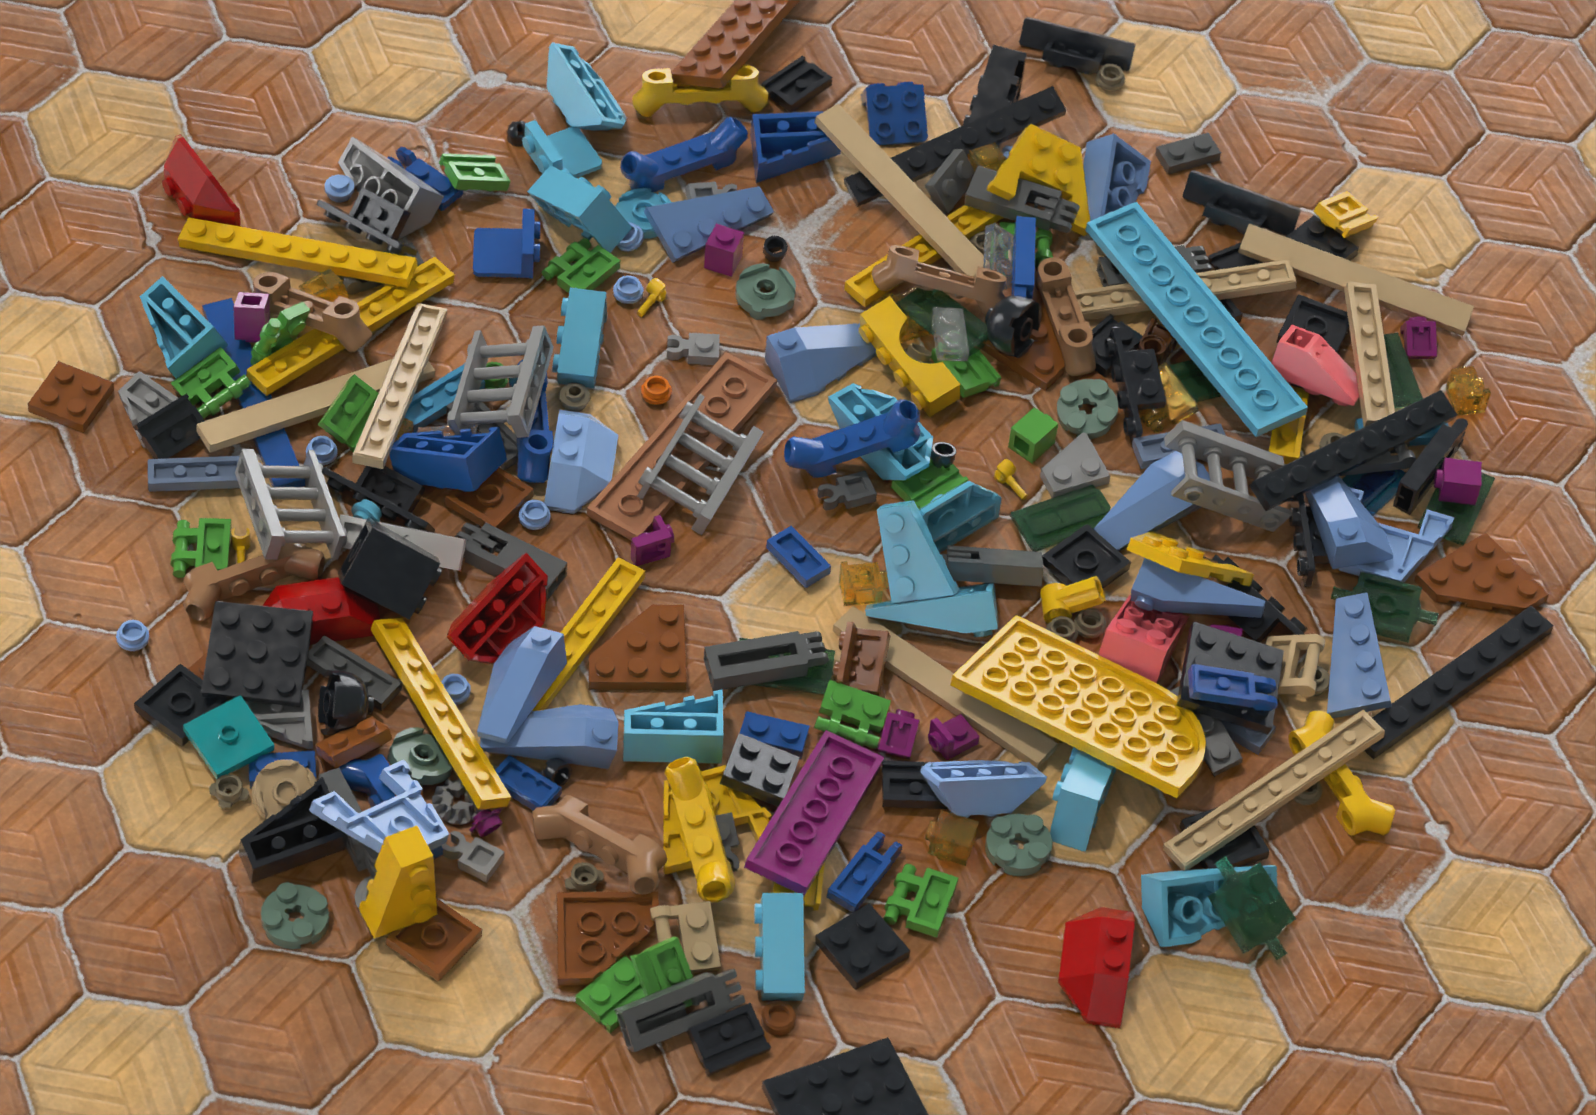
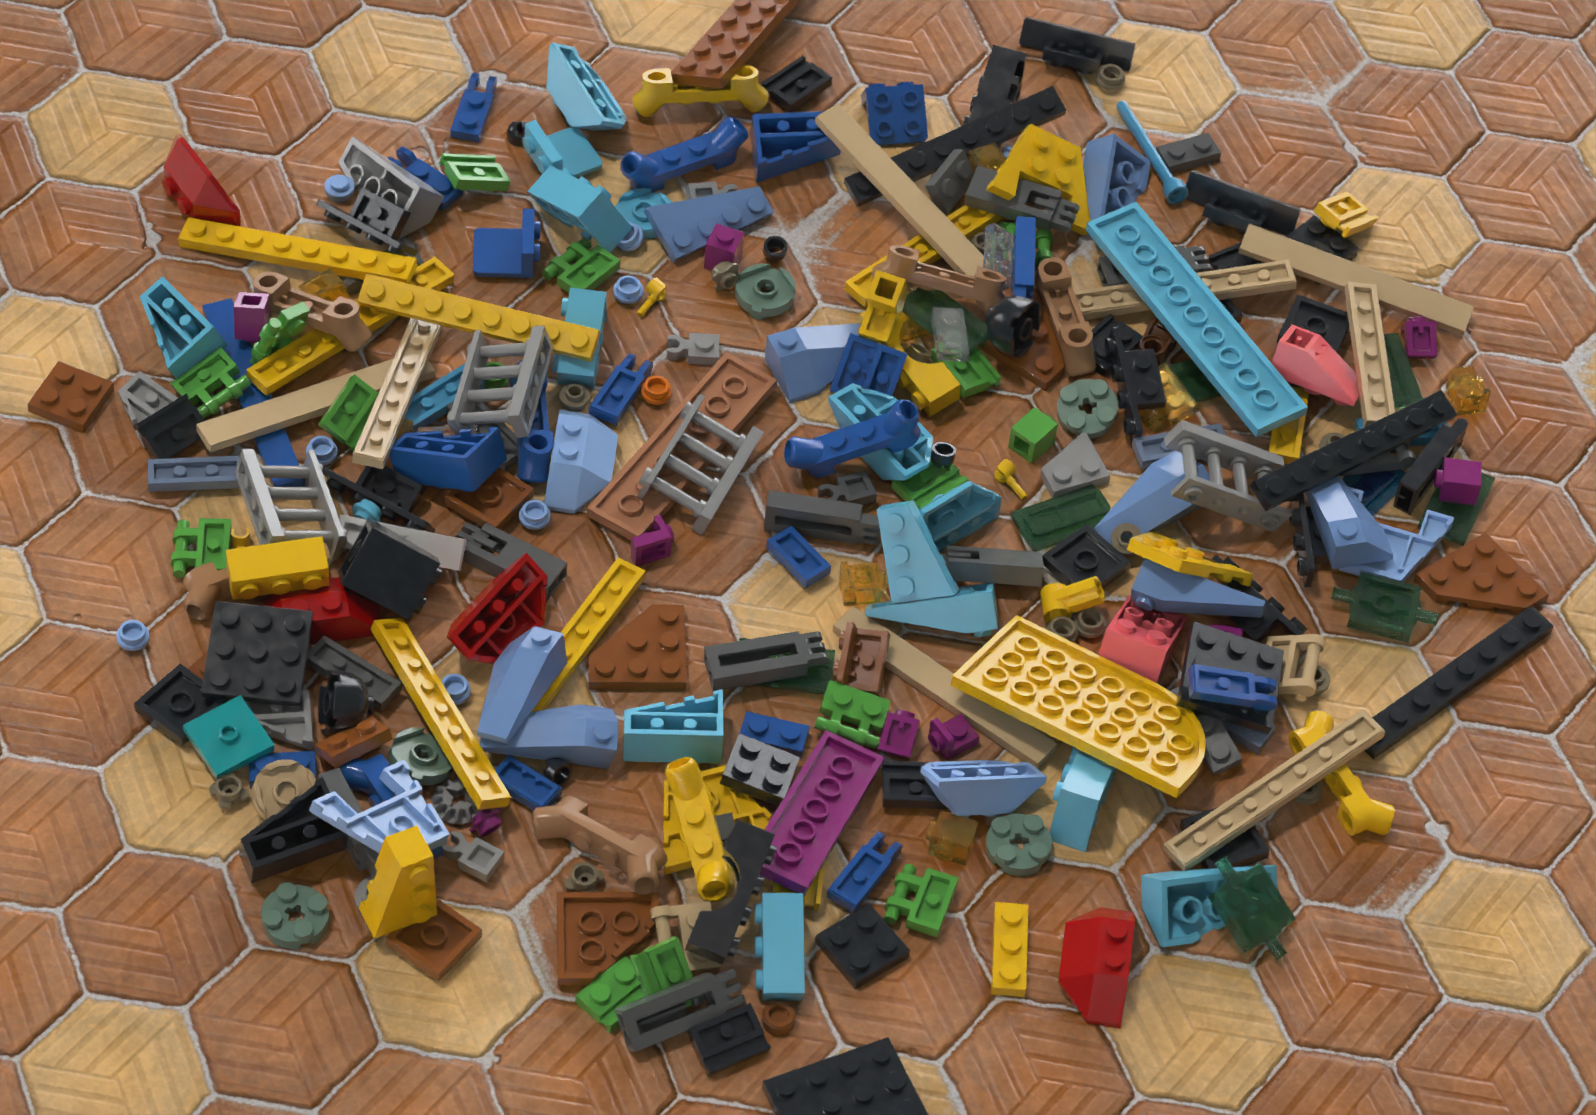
medium blue wing [1327,592,1392,718] -> none
none -> yellow brick [226,536,329,600]
none -> yellow plate [357,274,600,362]
none -> blue hinge [450,72,497,143]
none -> blue hinge [589,353,653,426]
none -> black arch [685,819,777,965]
none -> dark tan plate [711,261,740,291]
none -> dark grey hinge [764,490,880,545]
none -> blue slope [829,333,908,396]
none -> yellow brick [858,270,907,345]
none -> yellow plate [991,902,1028,997]
none -> dark tan plate [1111,523,1142,555]
none -> dark azure piece [1116,101,1189,204]

